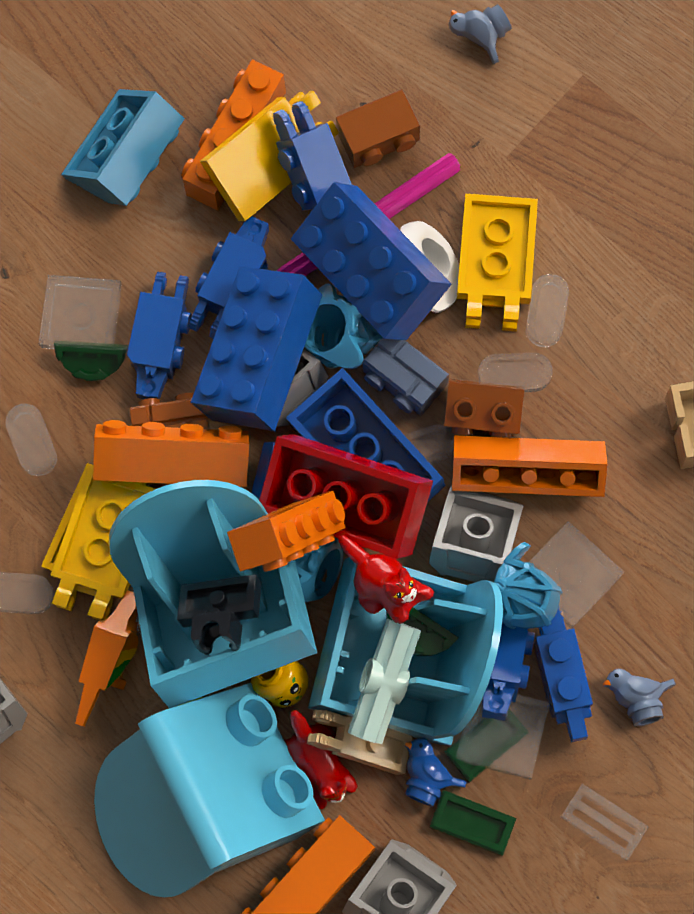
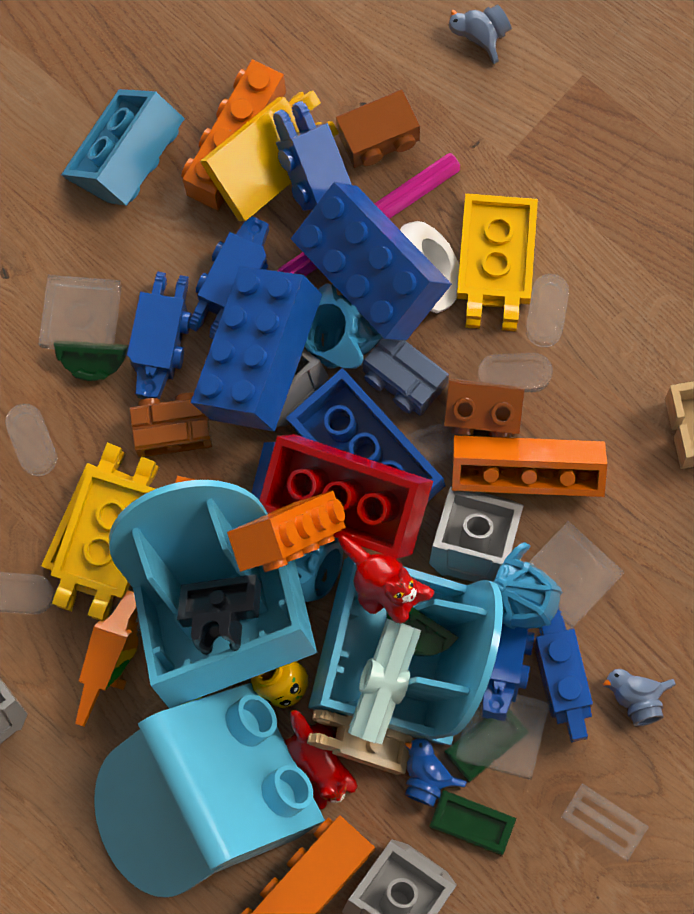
orange brick [93,420,249,487] -> none

